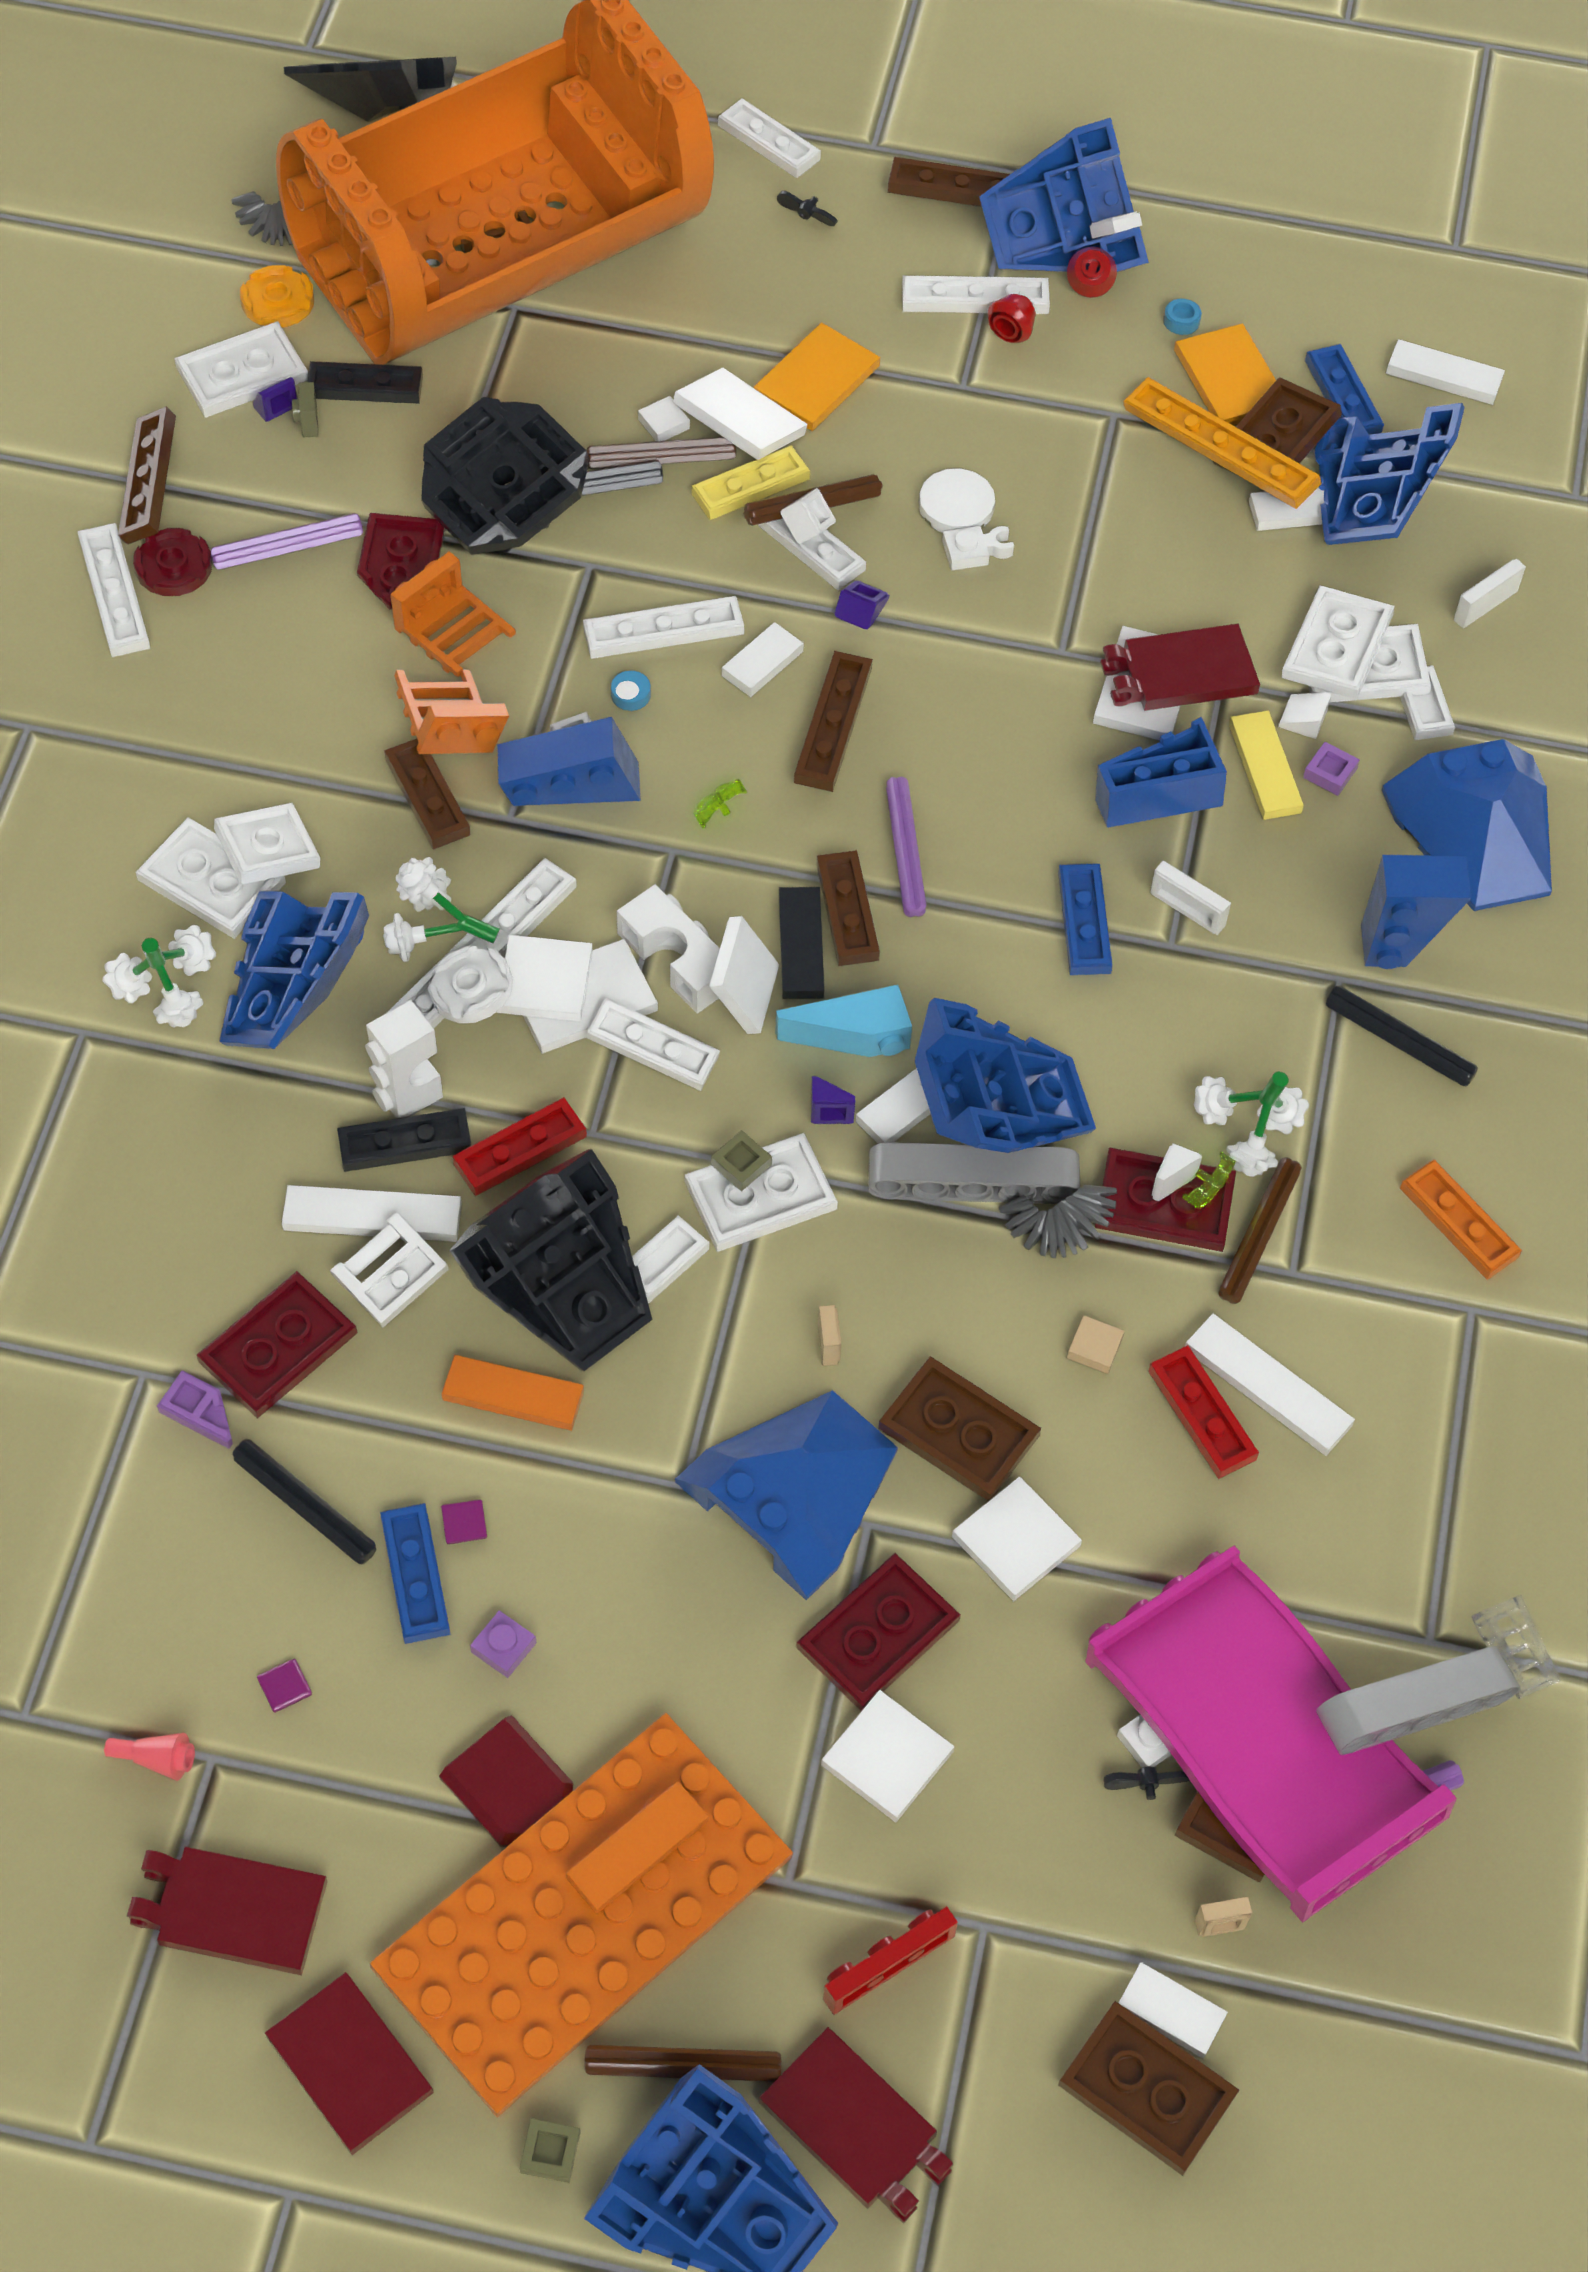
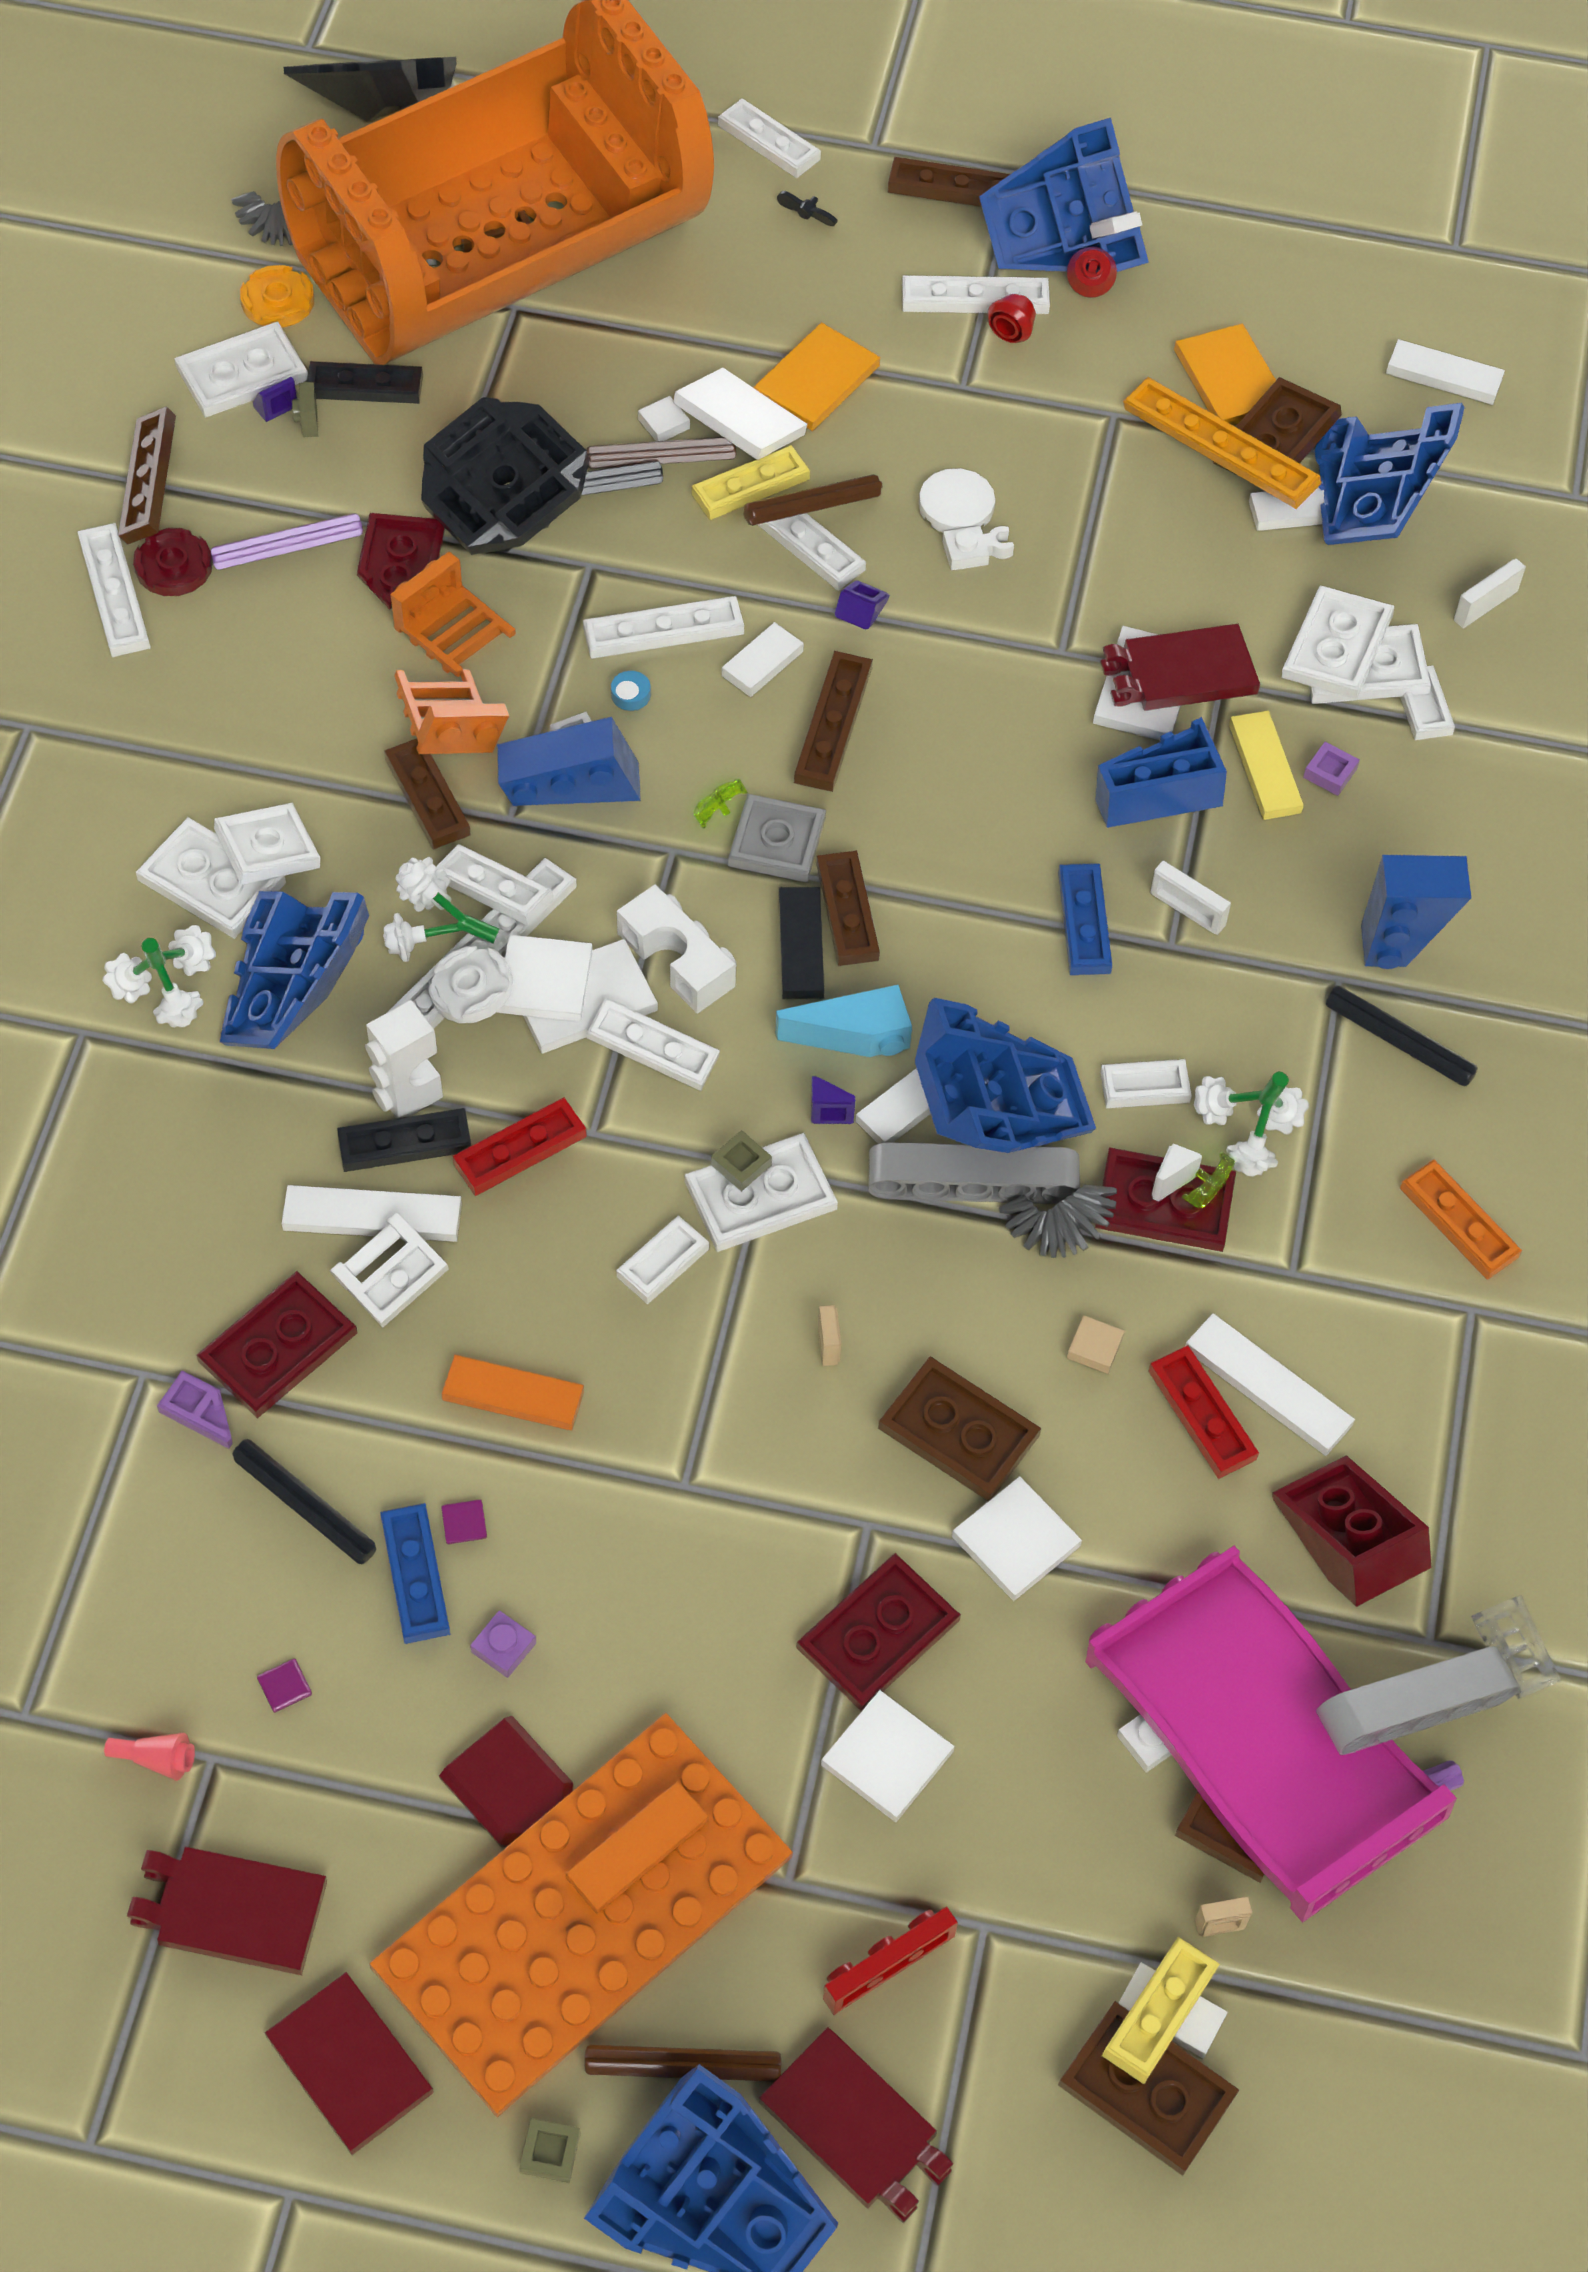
black wedge [449,1149,653,1371] -> none
blue wedge [675,1390,898,1600] -> none
white tile [709,916,779,1034] -> none
white slope [781,488,836,544] -> none
medium lavender axle [886,777,926,917] -> none
black piece [1103,1767,1190,1800] -> none
dark azure tile [1164,299,1202,335] -> none
reddish brown axle [1218,1157,1302,1304] -> none
white slope [1278,692,1332,739] -> none
blue tile [1305,344,1384,435] -> none
blue wedge [1382,739,1552,911] -> none
none -> white tile [435,844,554,926]
none -> light grey tile [728,794,826,883]
none -> white tile [1100,1059,1192,1109]
none -> light yellow tile [1102,1937,1220,2084]
none -> dark red slope [1272,1455,1432,1607]

